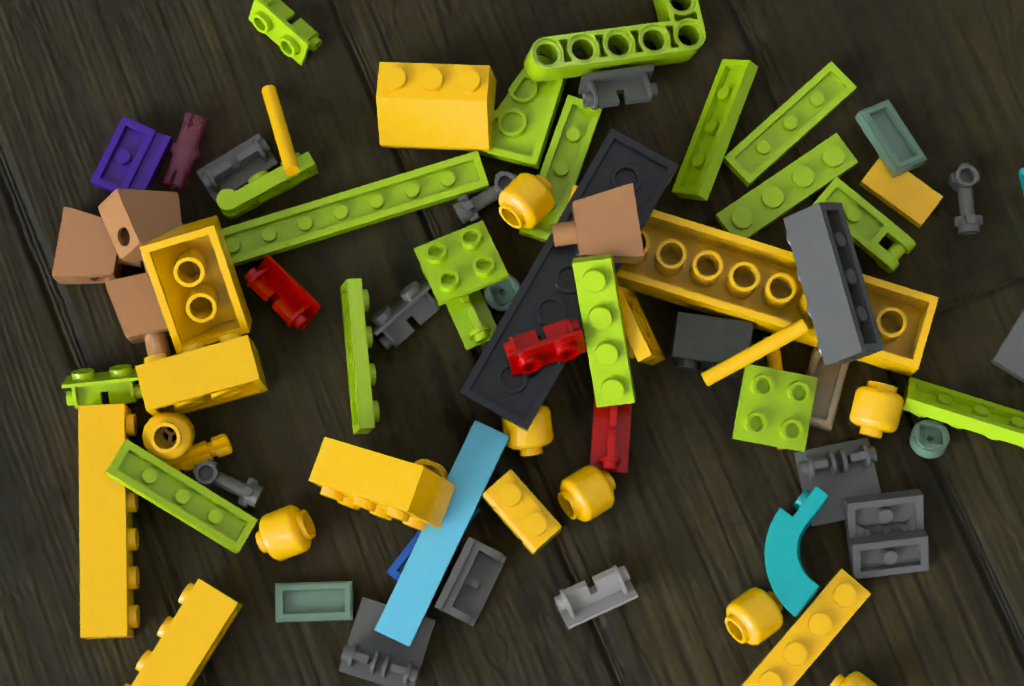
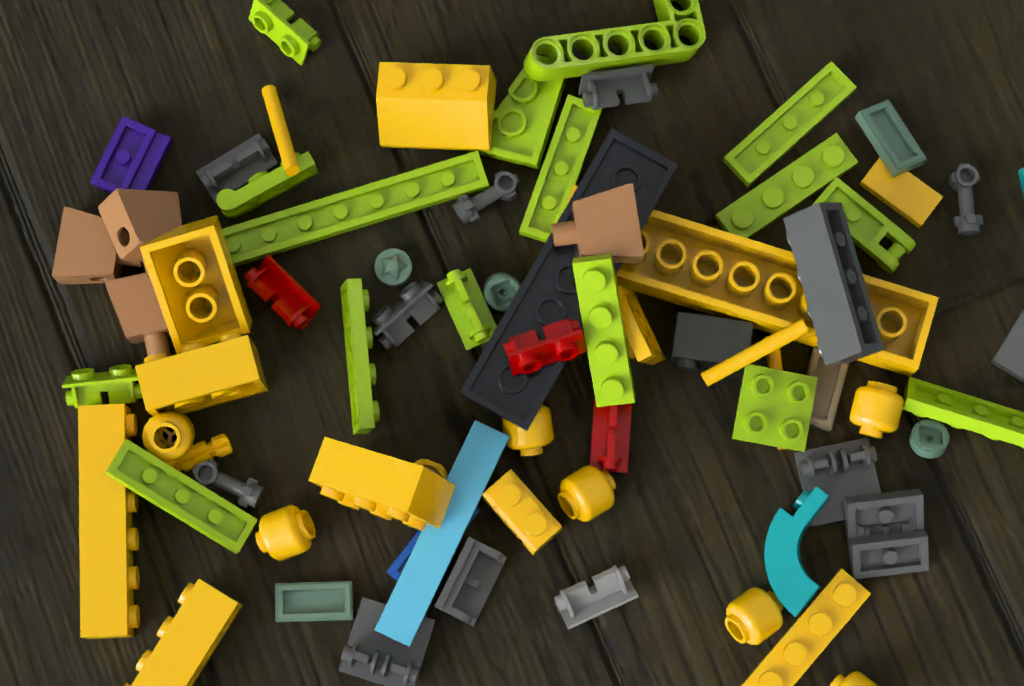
clear pink pin [163,113,208,191] -> none
lime hinge [413,220,510,306] -> none
yellow head [499,173,554,229] -> none
lime plate [671,59,758,201] -> none
none -> sand green tile [374,248,412,288]

